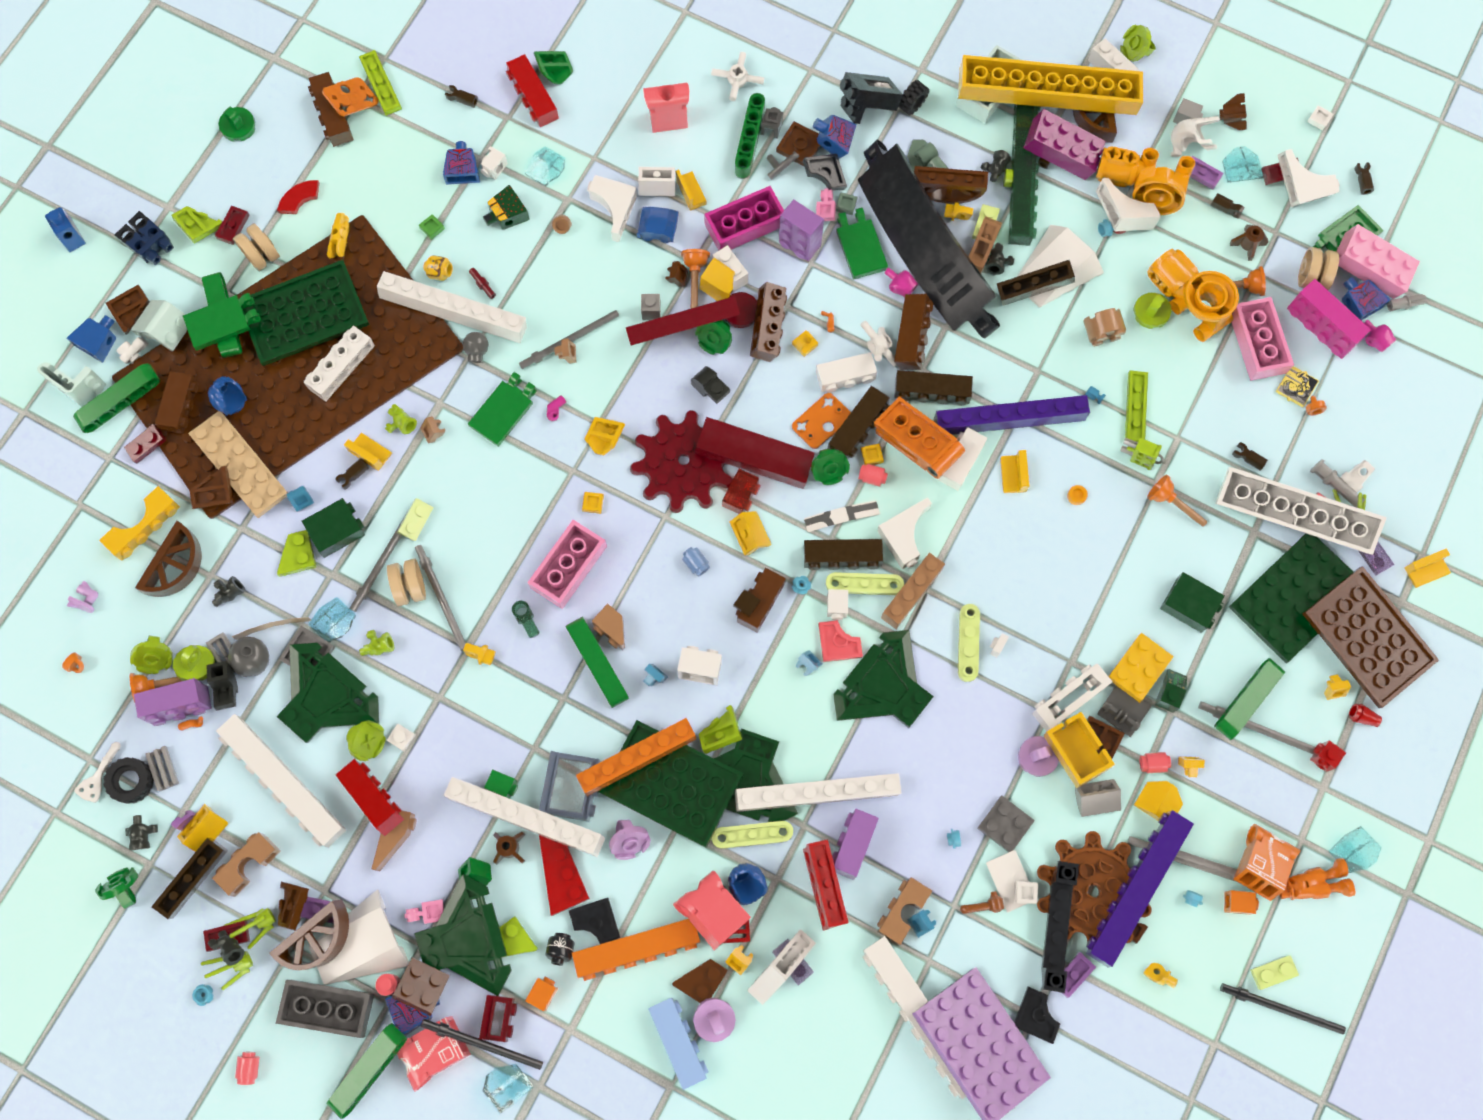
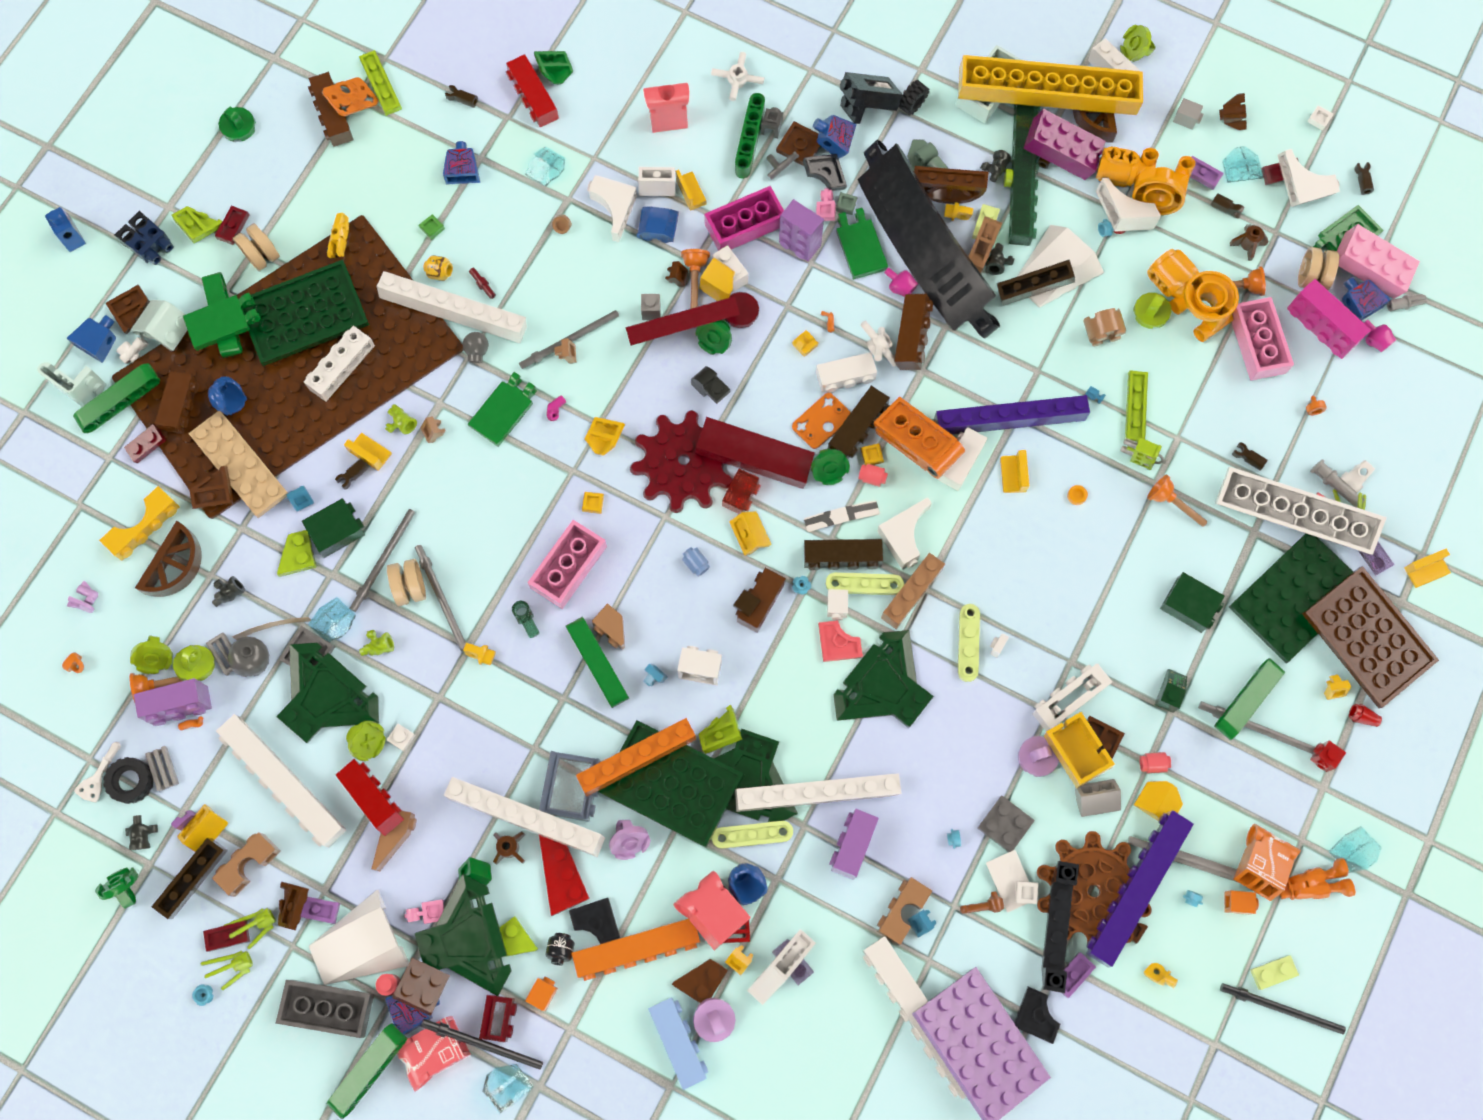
pearl dark grey brick [206,661,238,711] -> none
pearl dark grey piece [208,930,245,966] -> none
coral brick [235,1051,260,1085] -> none
window [269,899,349,970] -> none
red tile [277,180,320,214] -> none
yellowish green plate [397,498,434,541] -> none
white brick [480,146,508,180] -> none
dark green torso [482,185,530,230] -> none
green brick [484,769,518,799] -> none
brick [750,282,787,362] -> none
tile [796,650,823,676] -> none
red fence [803,839,849,931] -> none
dark brown brick [894,370,973,406] -> none
dark grey hinge [1097,686,1152,738] -> none
yellow plate [1108,632,1174,703] -> none
white piece [1171,116,1220,157] -> none
yellow tile [1178,756,1205,777] -> none
piece [1275,366,1319,408] -> none

